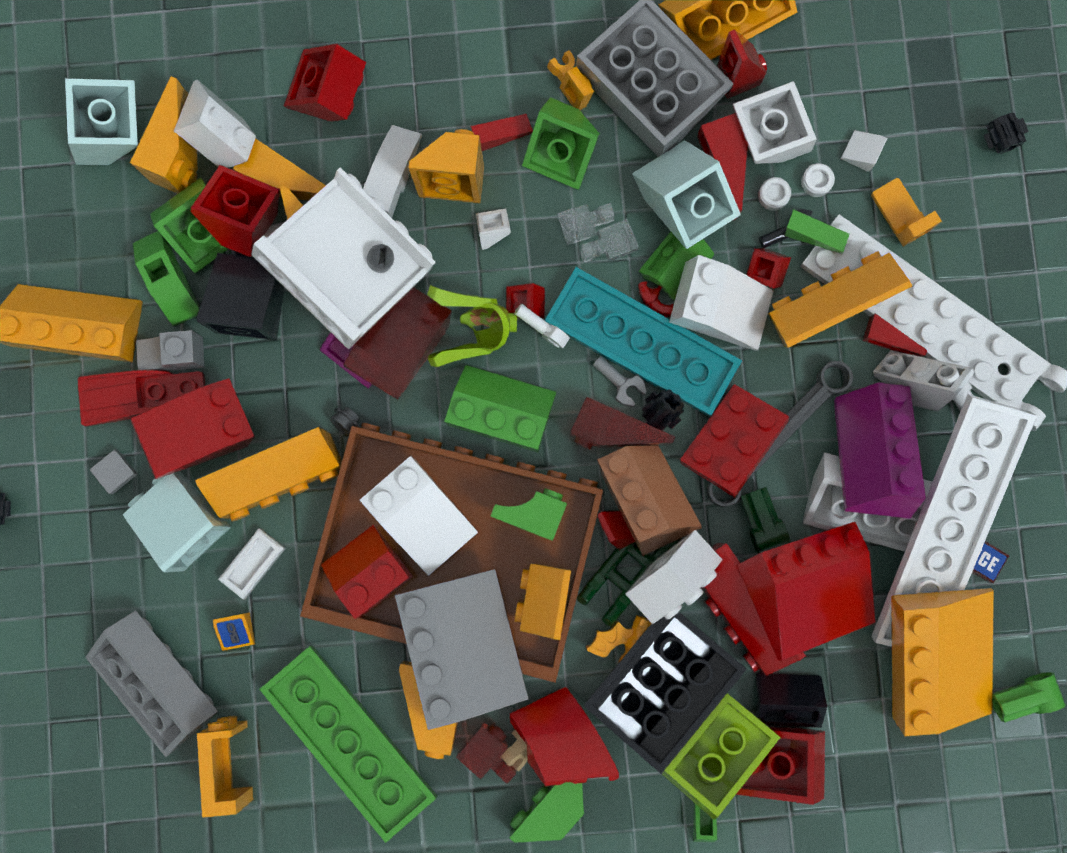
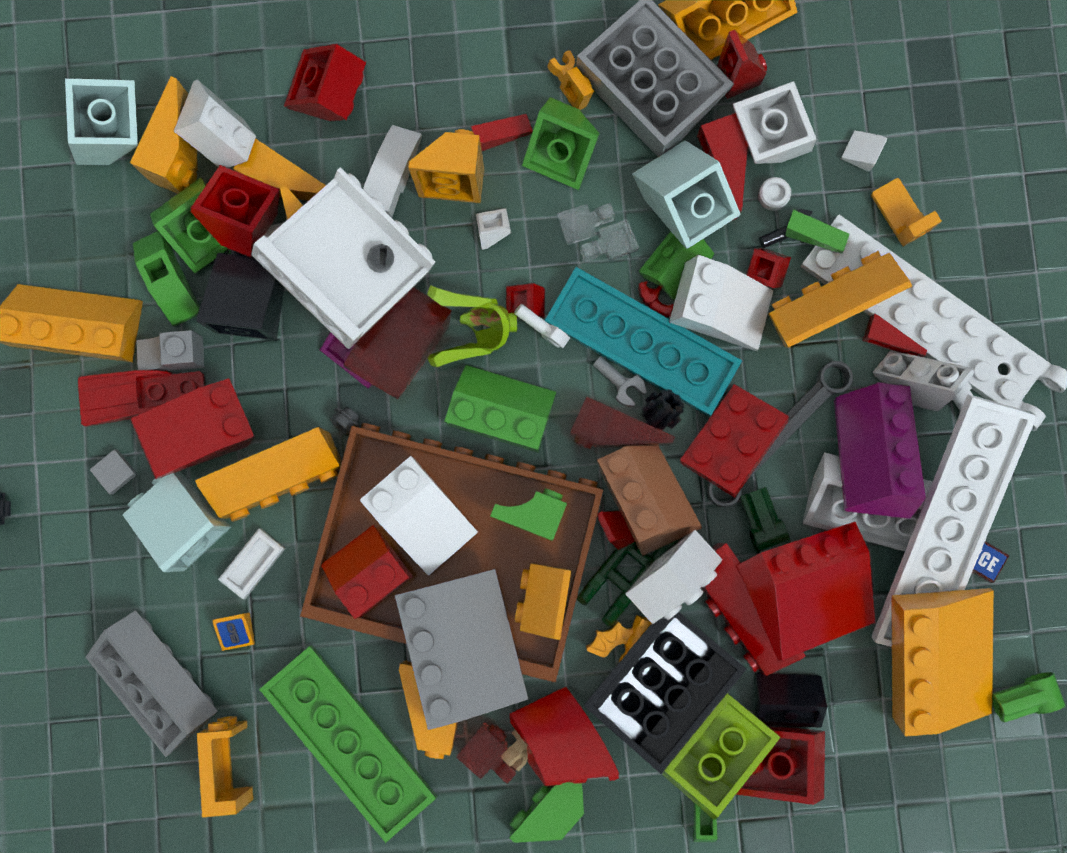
white tile [801,163,835,197] -> none
black gear [984,113,1029,154] -> none

